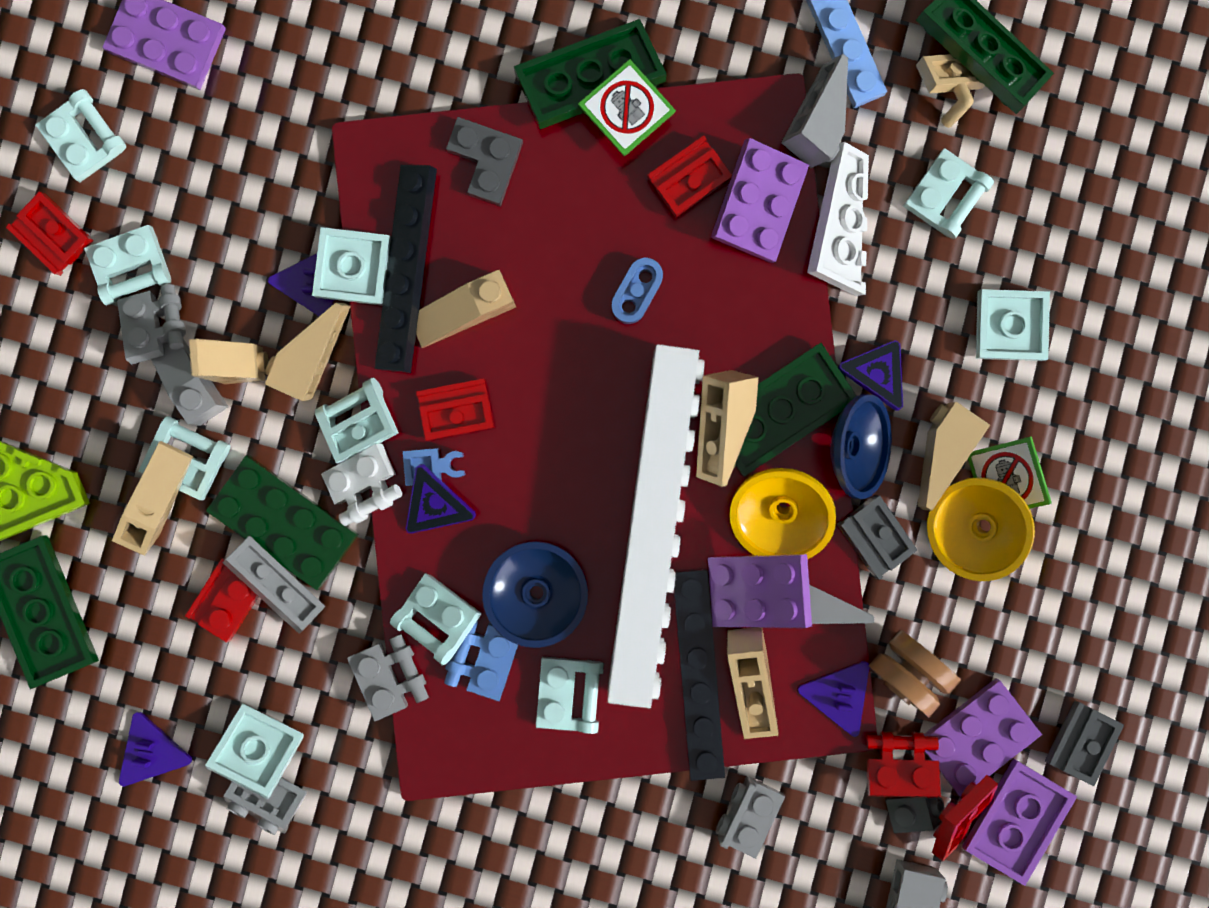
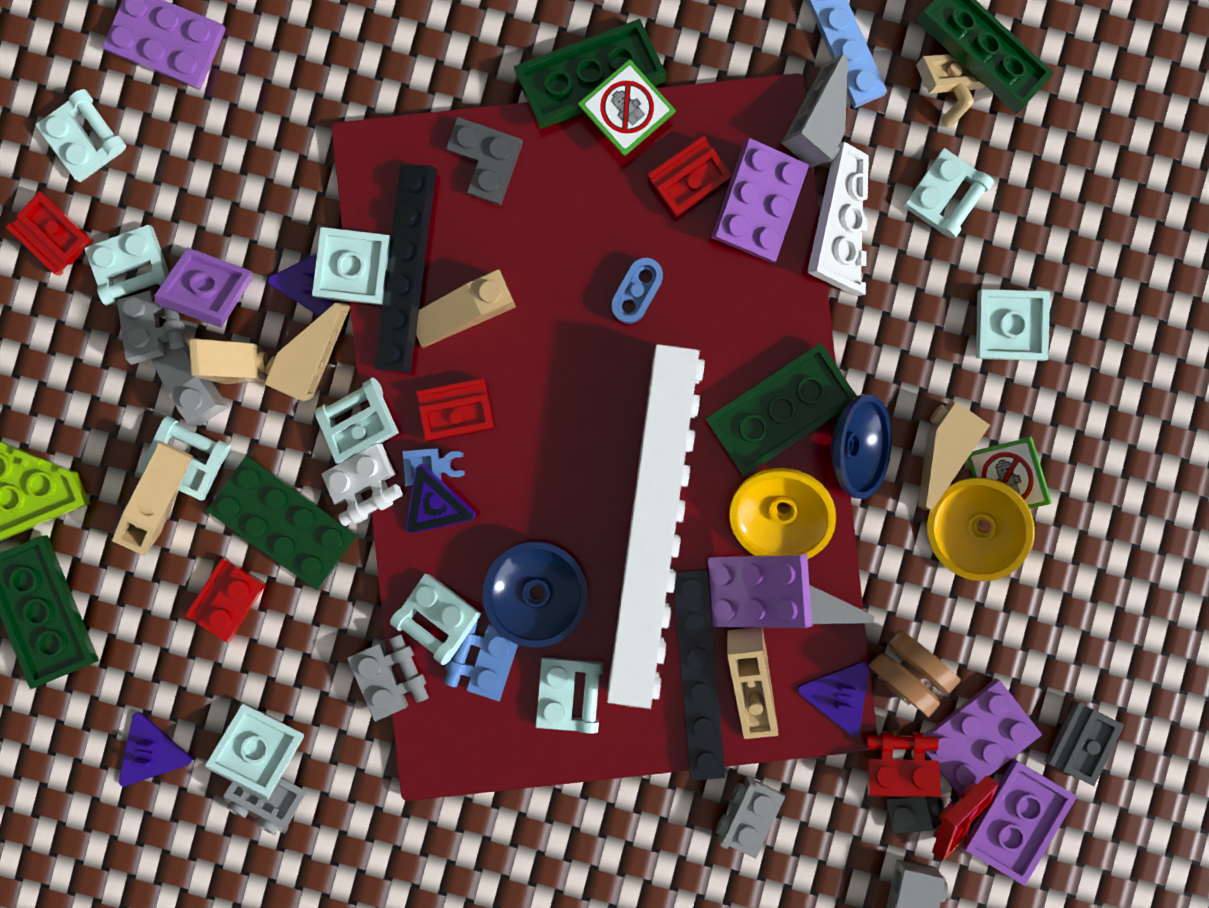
light grey plate [223,536,325,633] -> none
tan slope [696,370,758,486] -> none
dark grey plate [837,494,917,580] -> none
black piece [838,341,903,411] -> none
none -> medium lavender plate [155,247,252,328]

